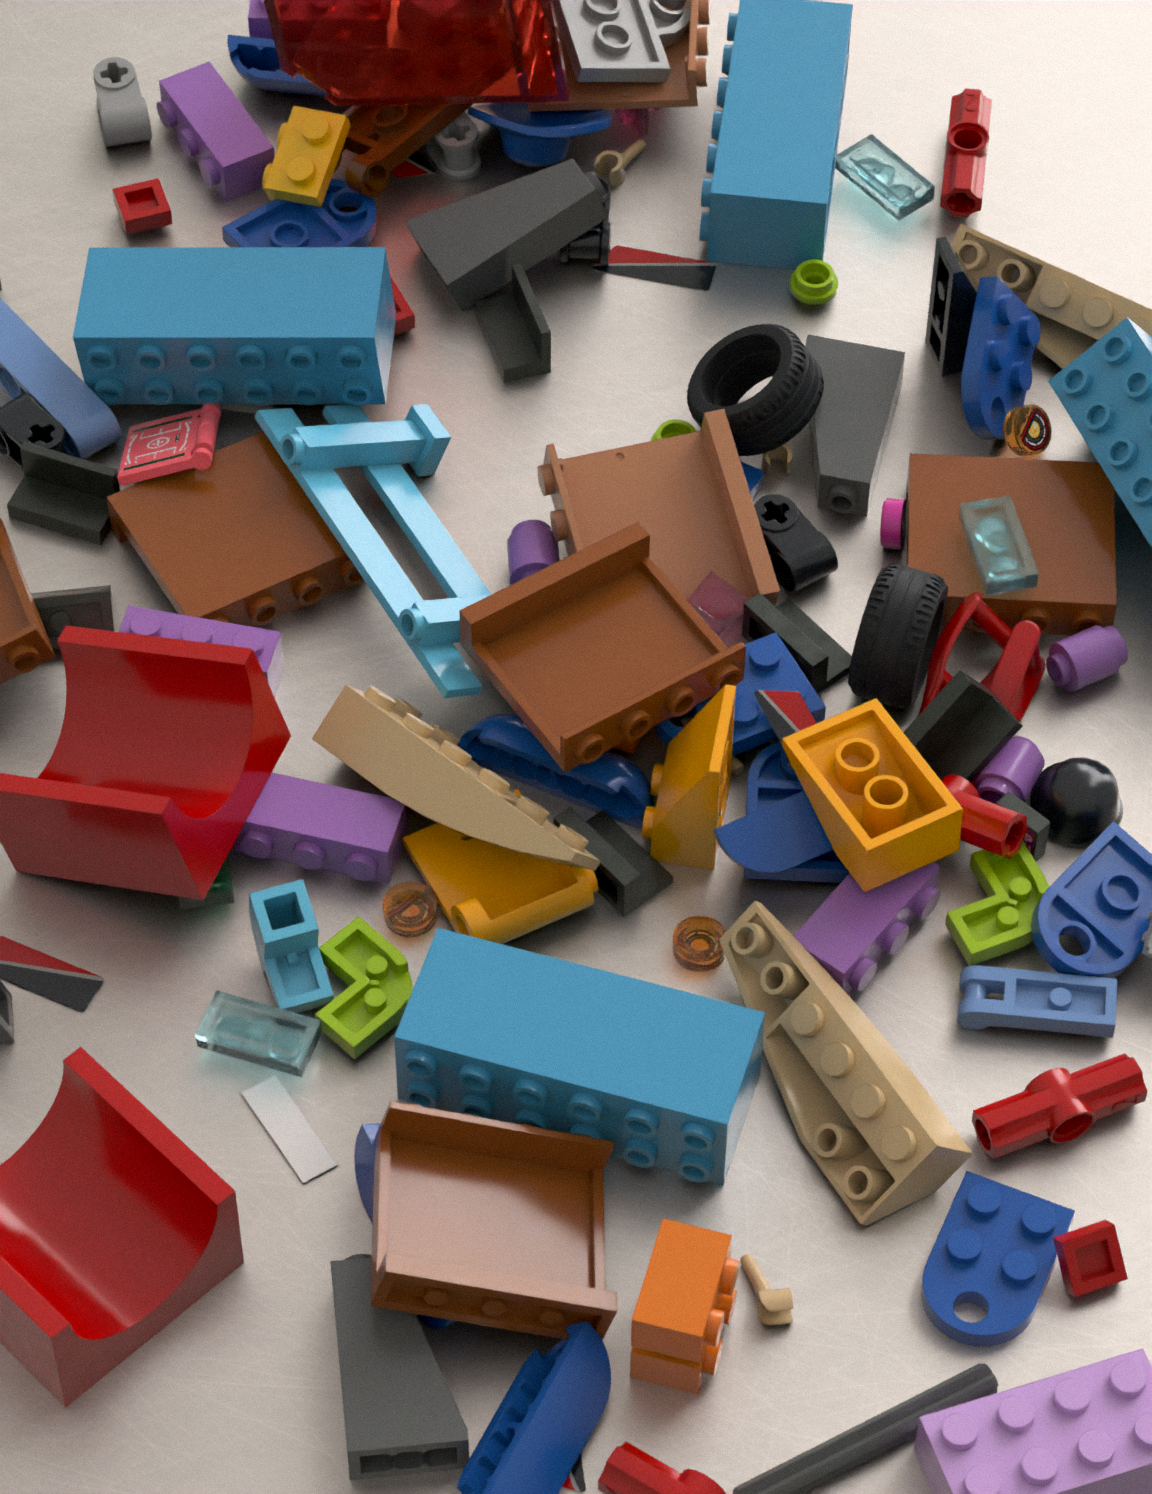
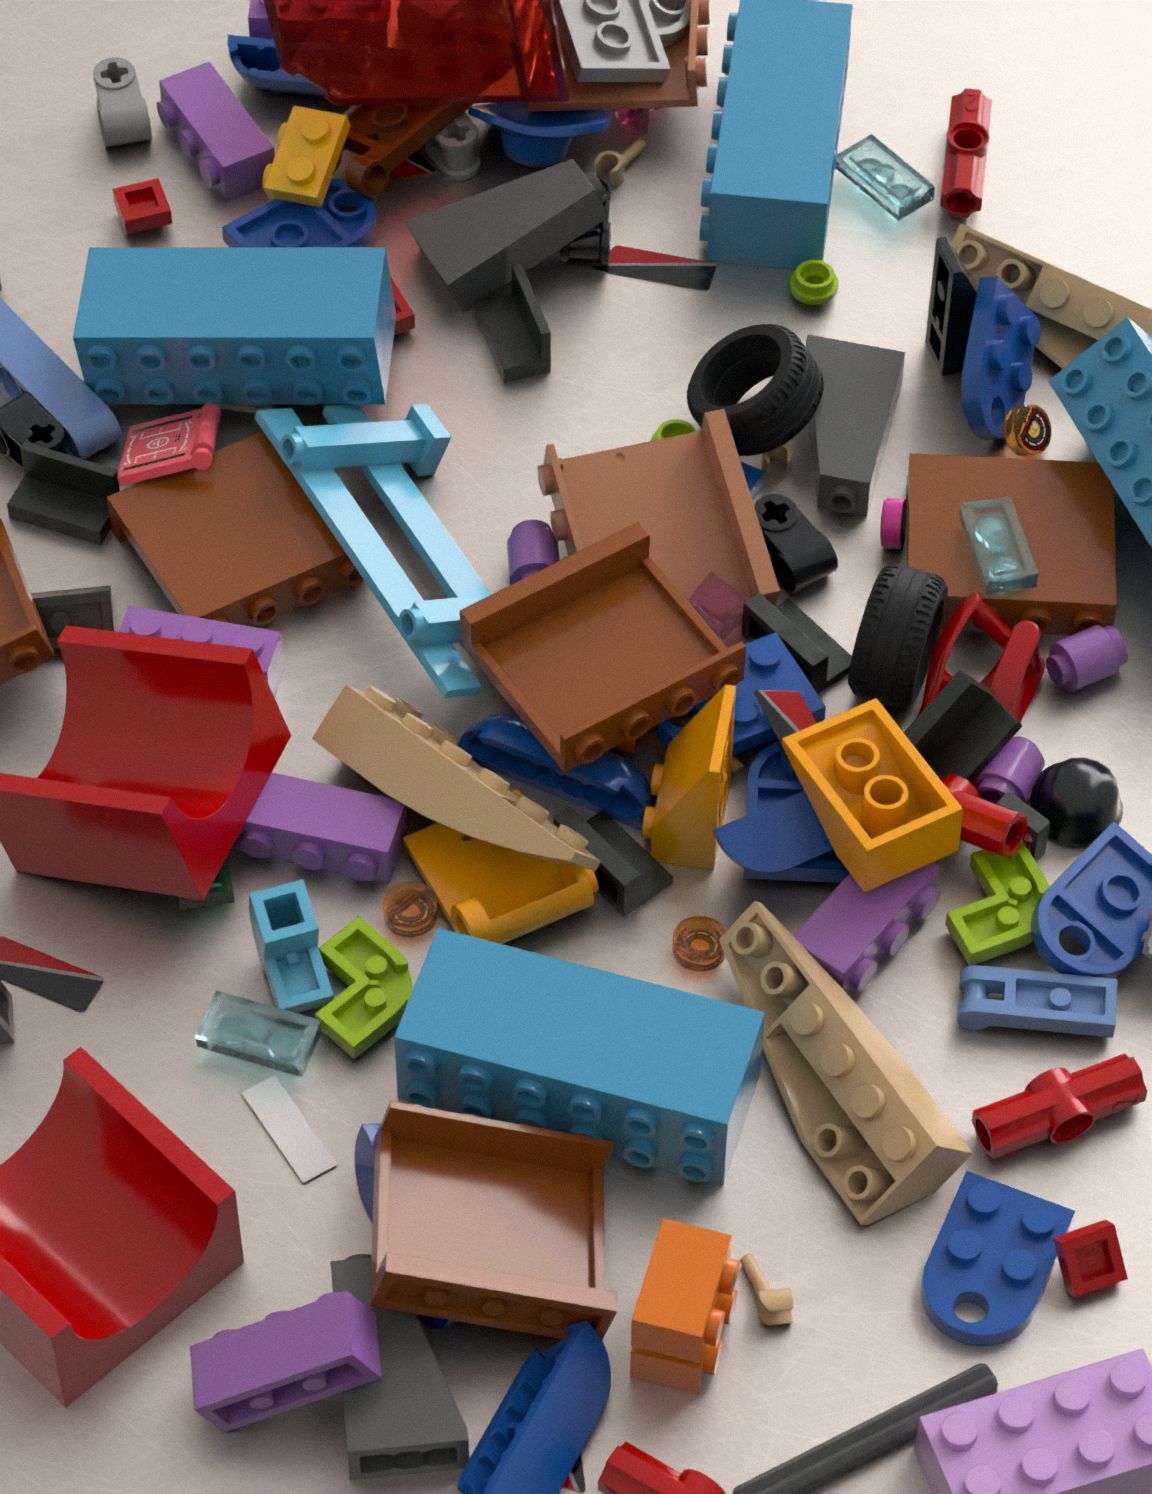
none -> medium lavender brick [190,1290,382,1432]

